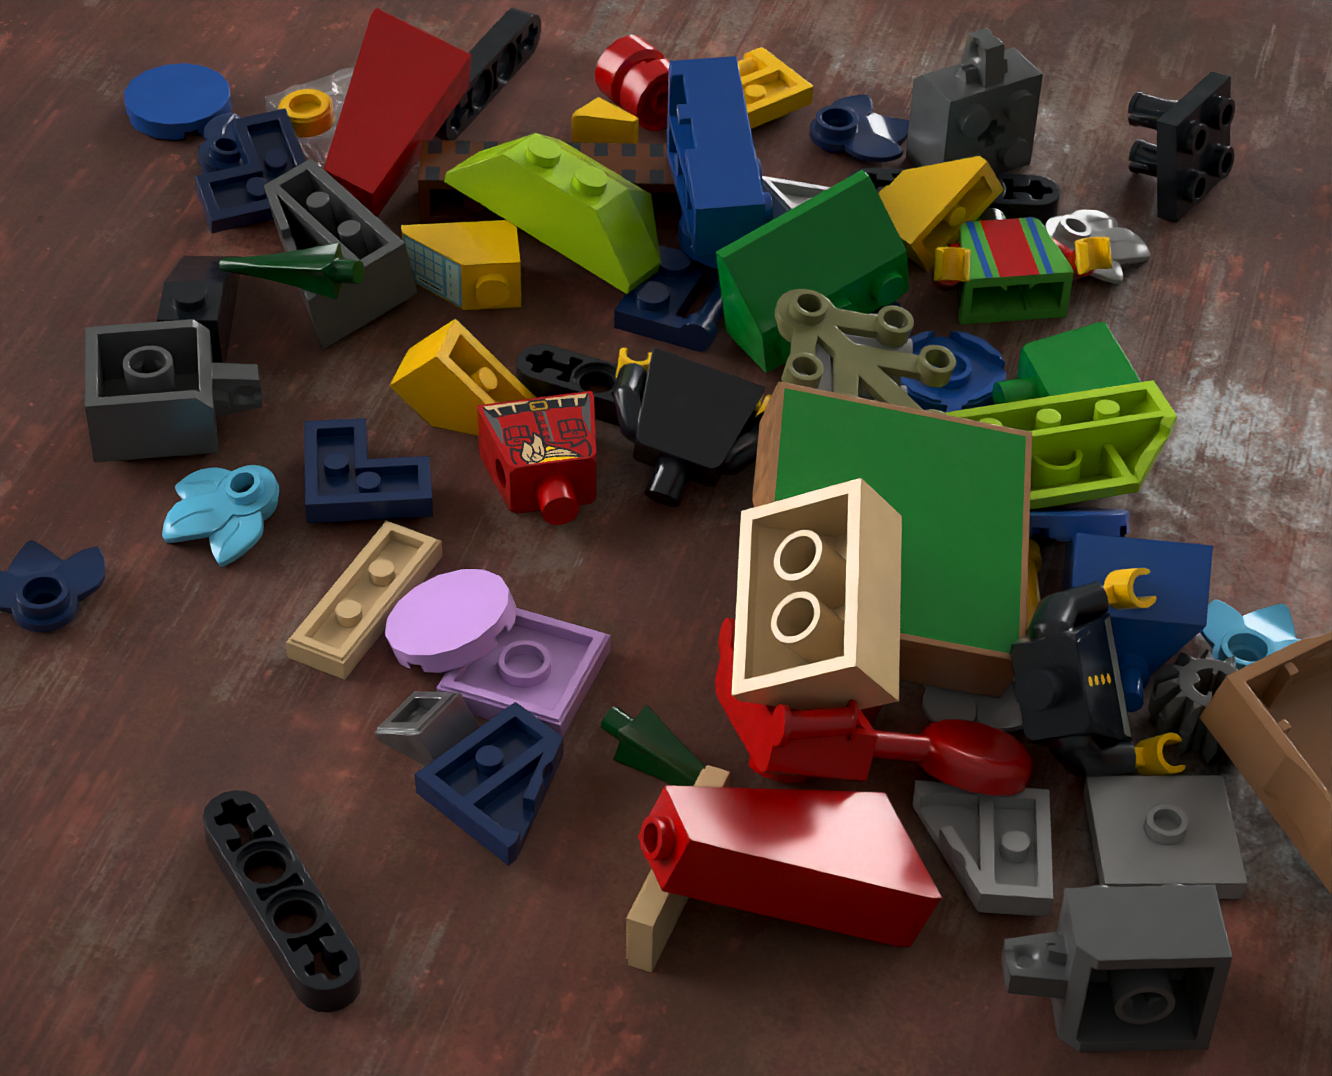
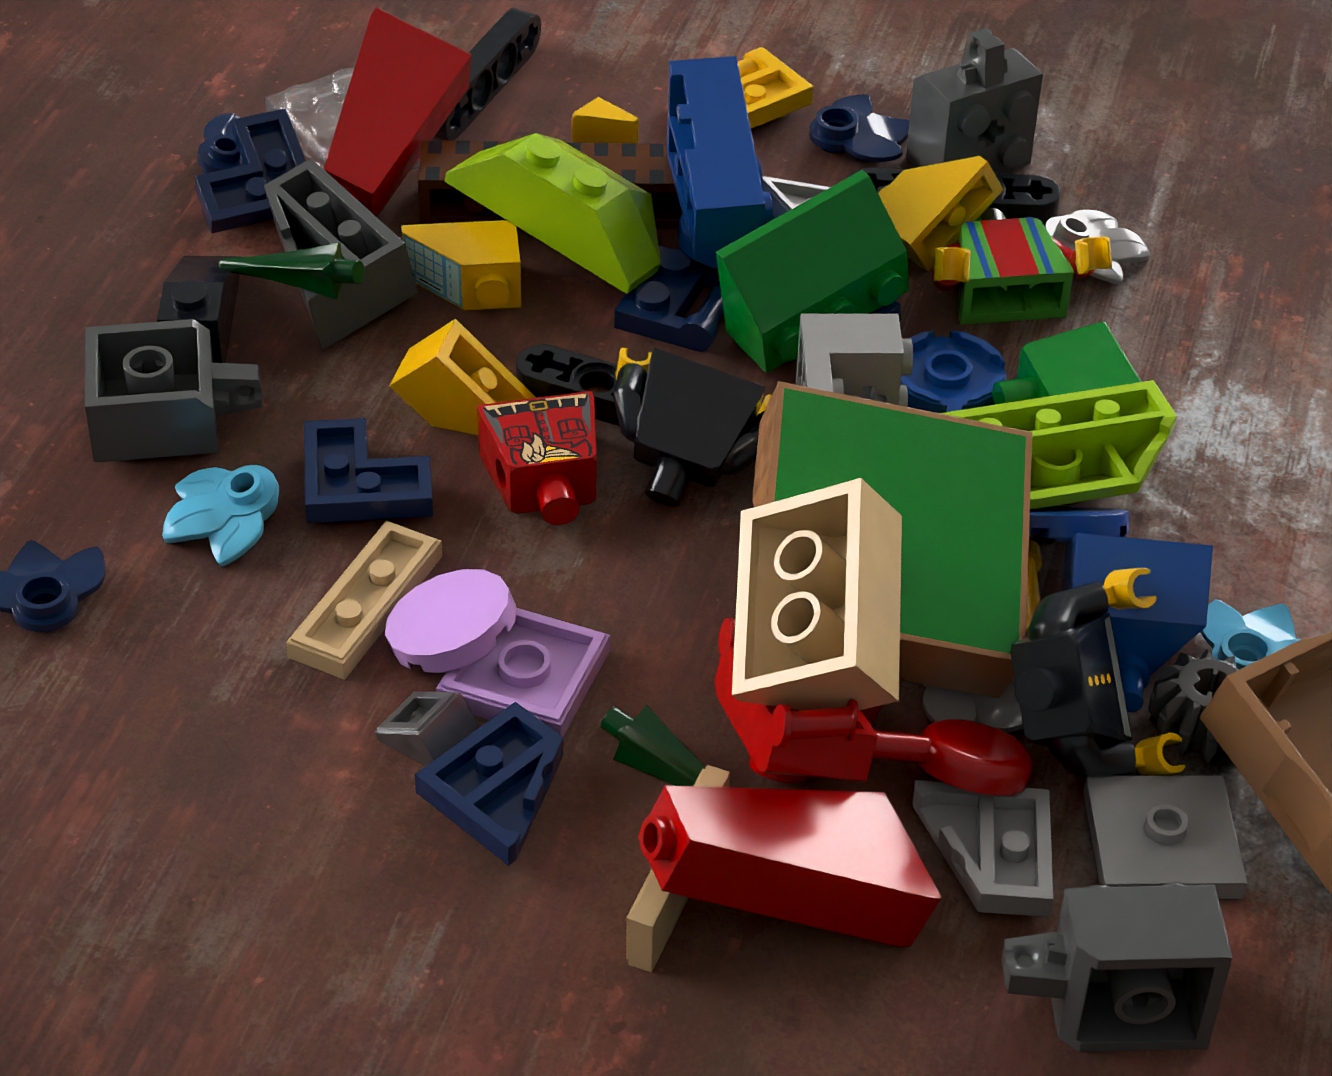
blue tile [124,63,232,141] -> none
black beam [203,790,362,1012] -> none
yellow tile [278,89,335,138] -> none
red wheel [595,35,670,131] -> none
olive plant [775,289,956,415] -> none
black plate [1128,72,1235,222] -> none

